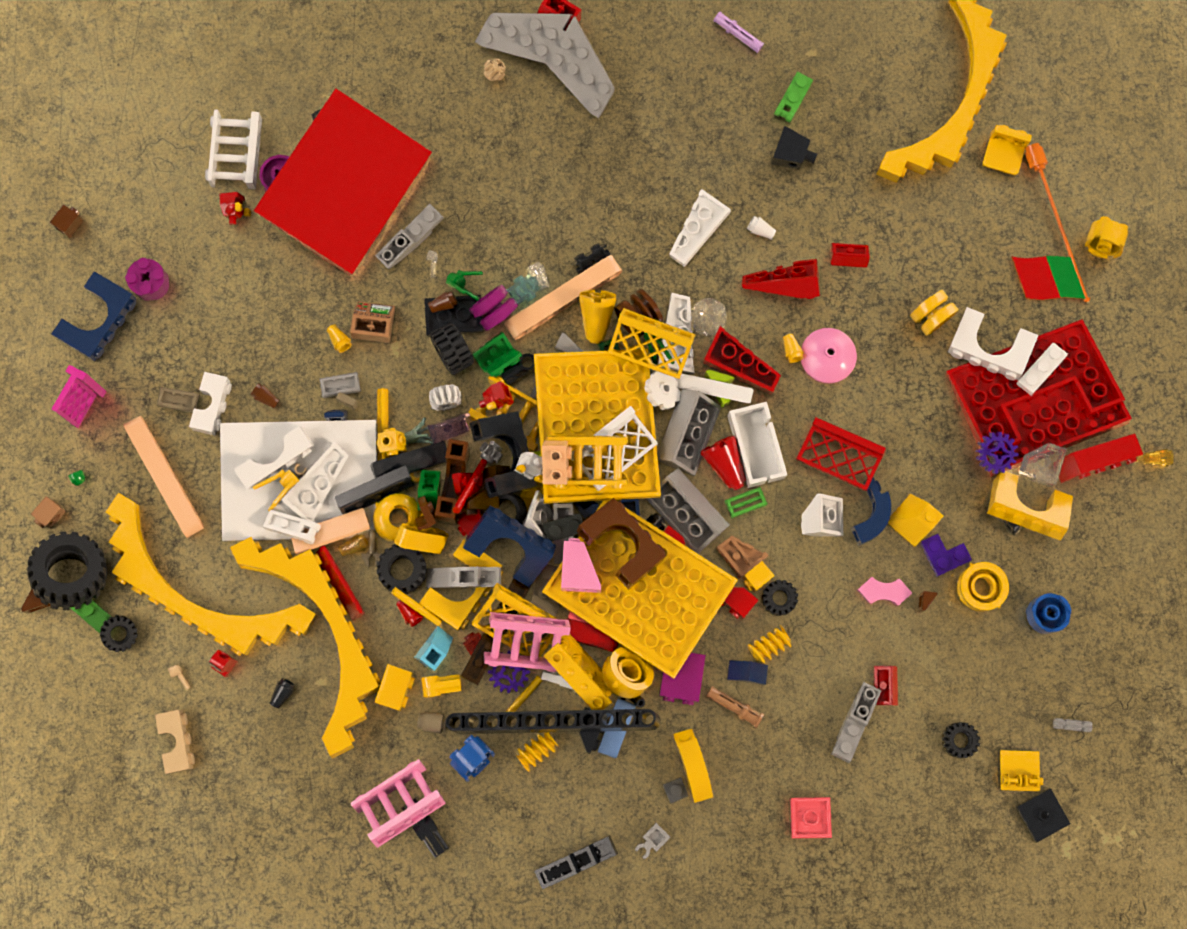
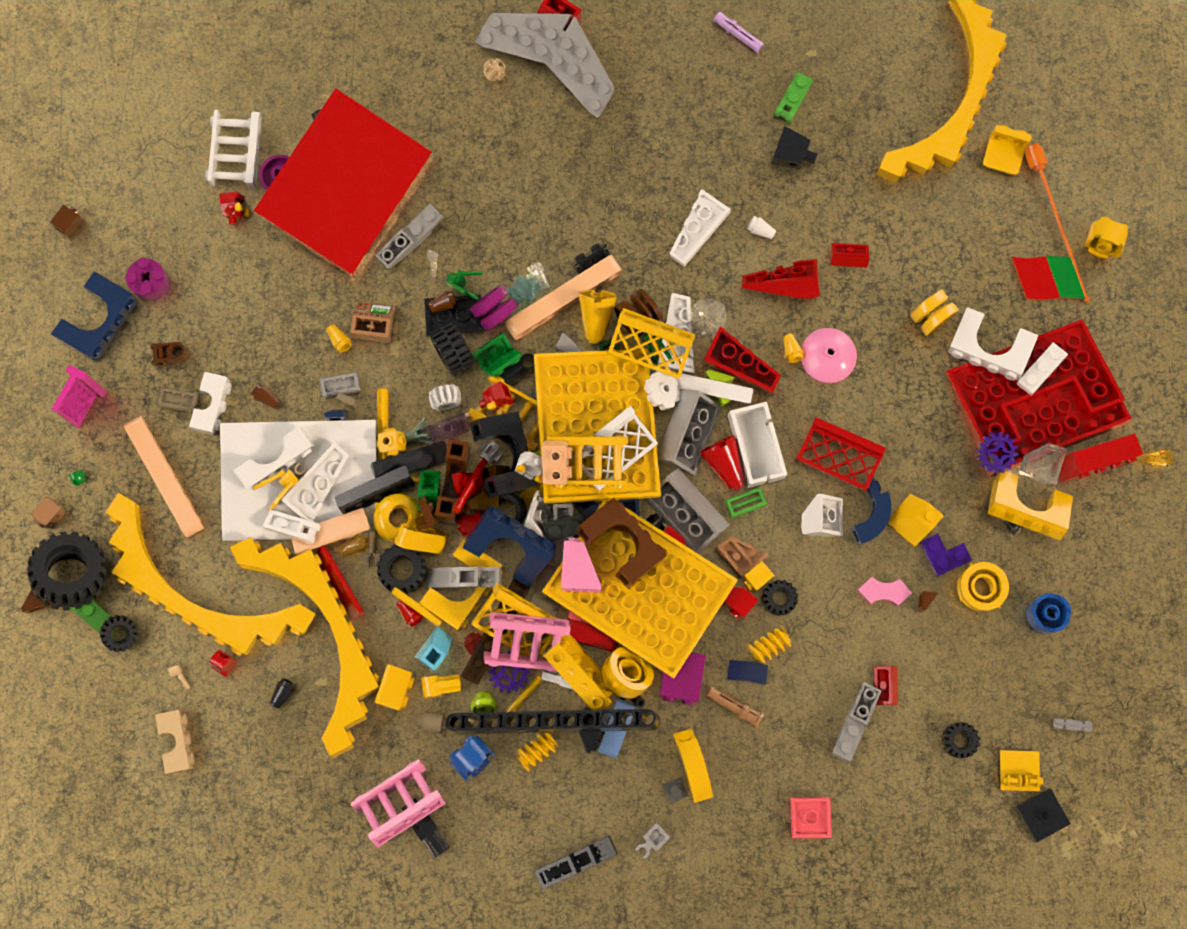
none -> reddish brown piece [150,342,189,366]
none -> lime cone [470,691,497,713]

